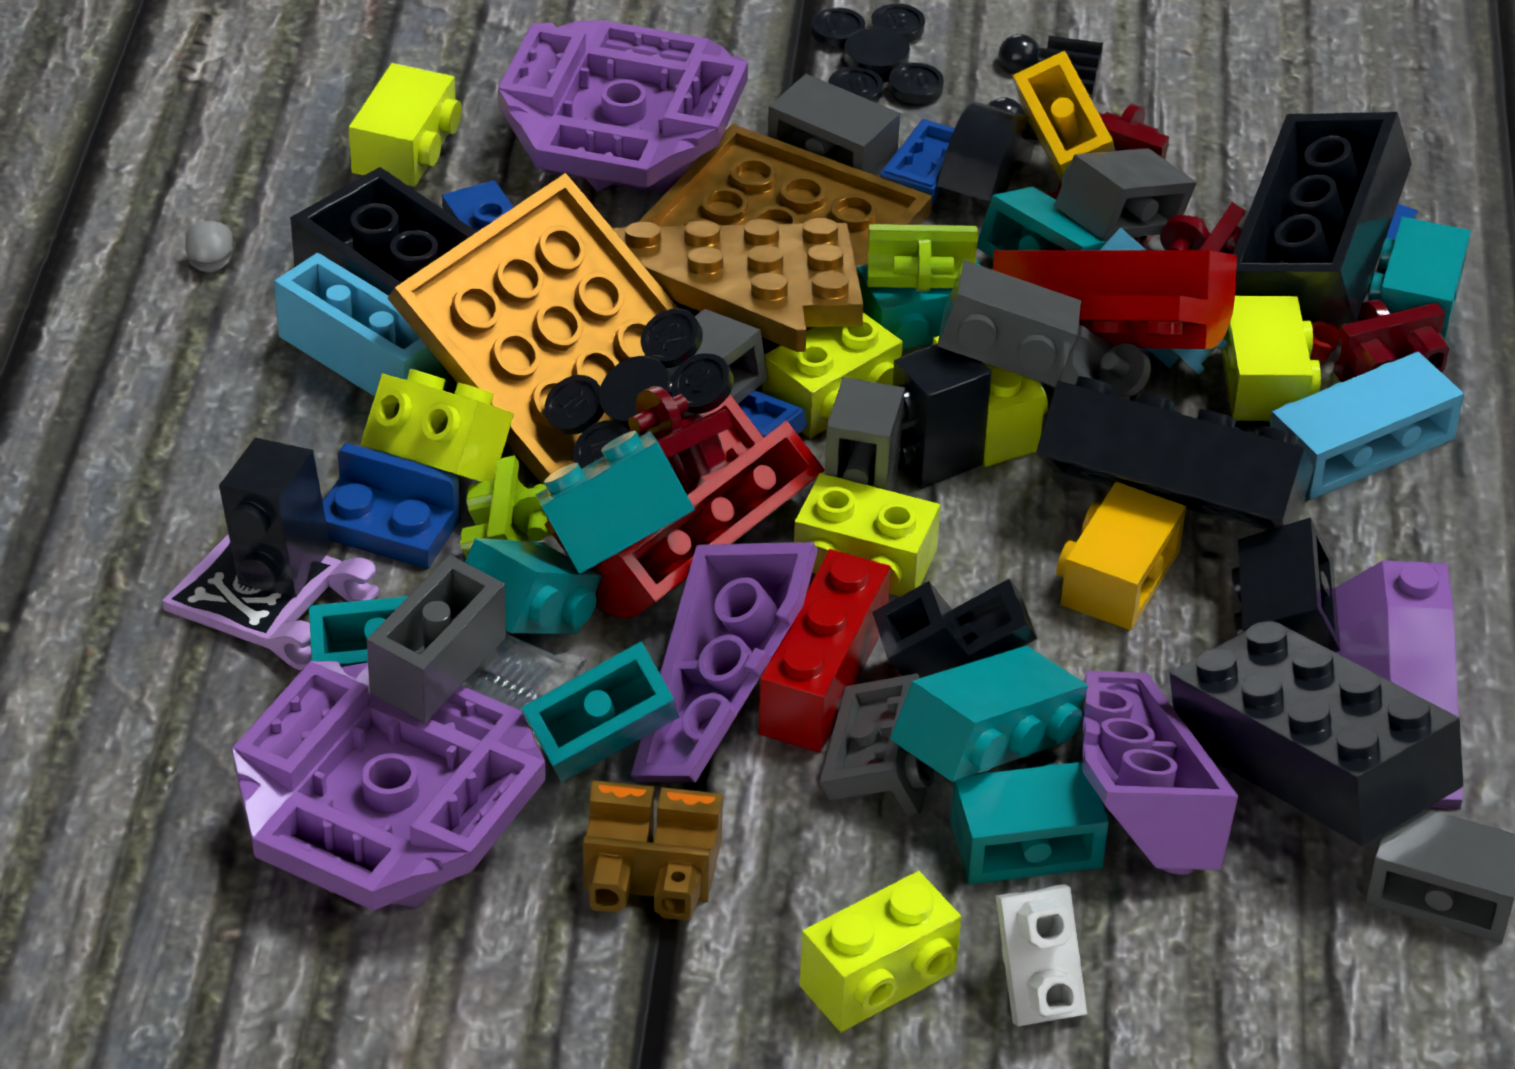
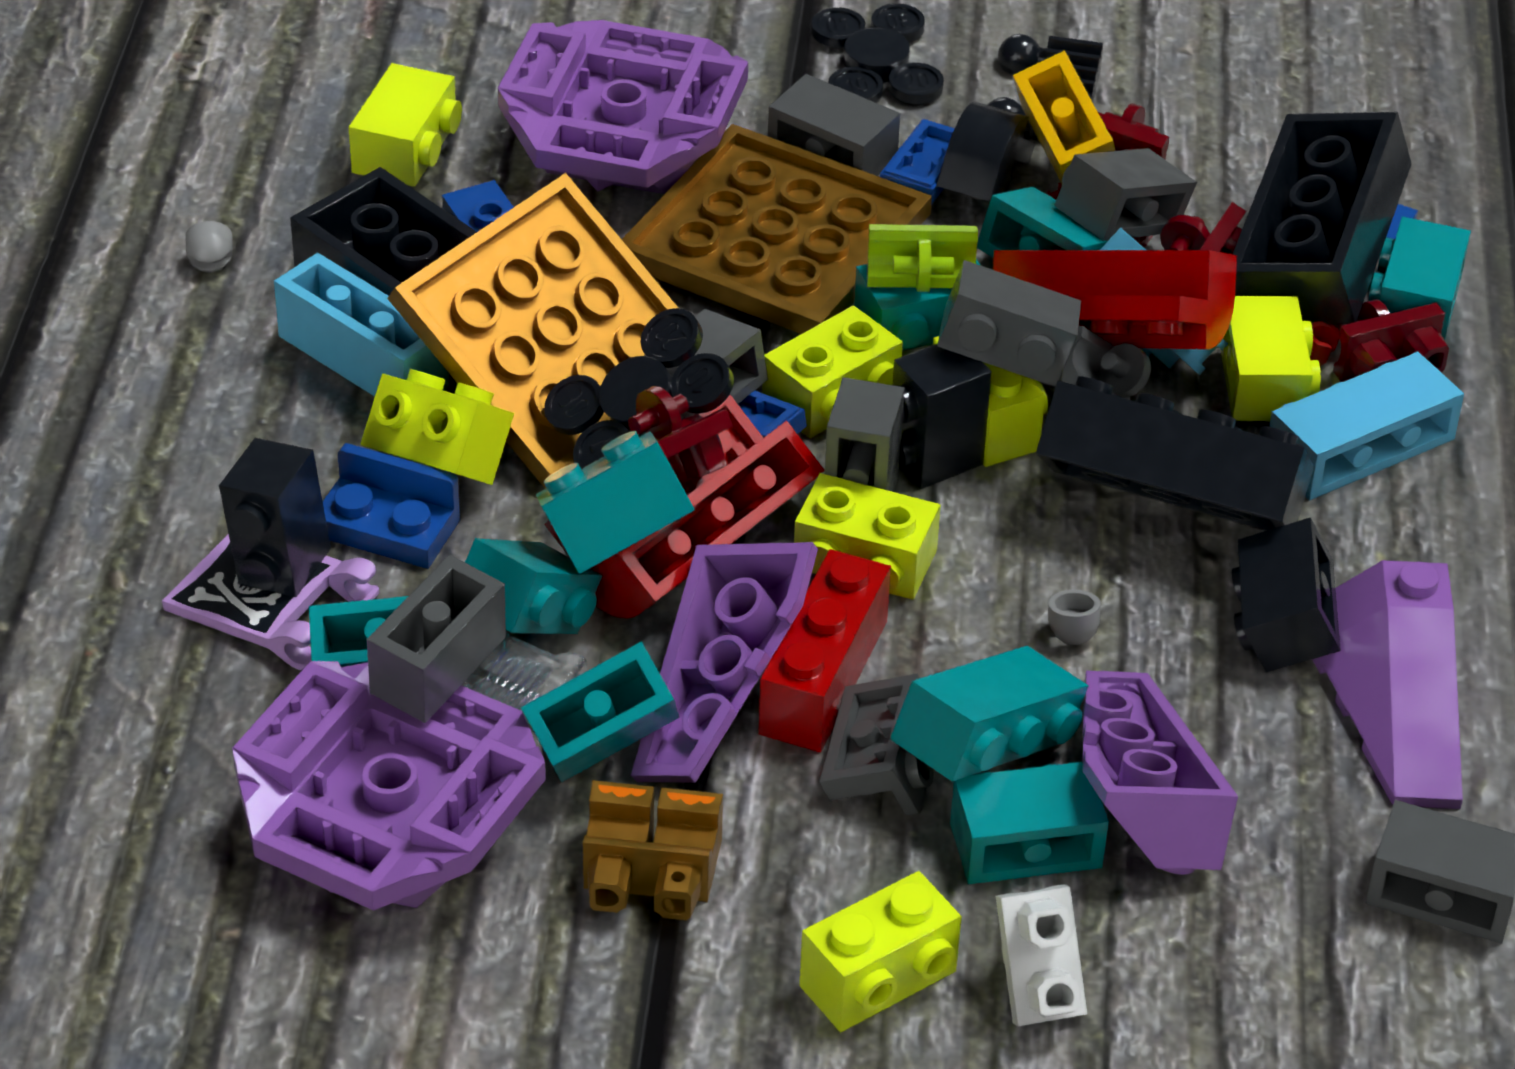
lime hips [460,455,552,558] -> none
pearl gold wing [612,218,863,352] -> none
black brick [872,579,1038,678] -> none
yellow brick [1056,482,1186,631] -> none
black brick [1169,618,1464,846] -> none
none -> light grey hinge [1048,590,1101,645]

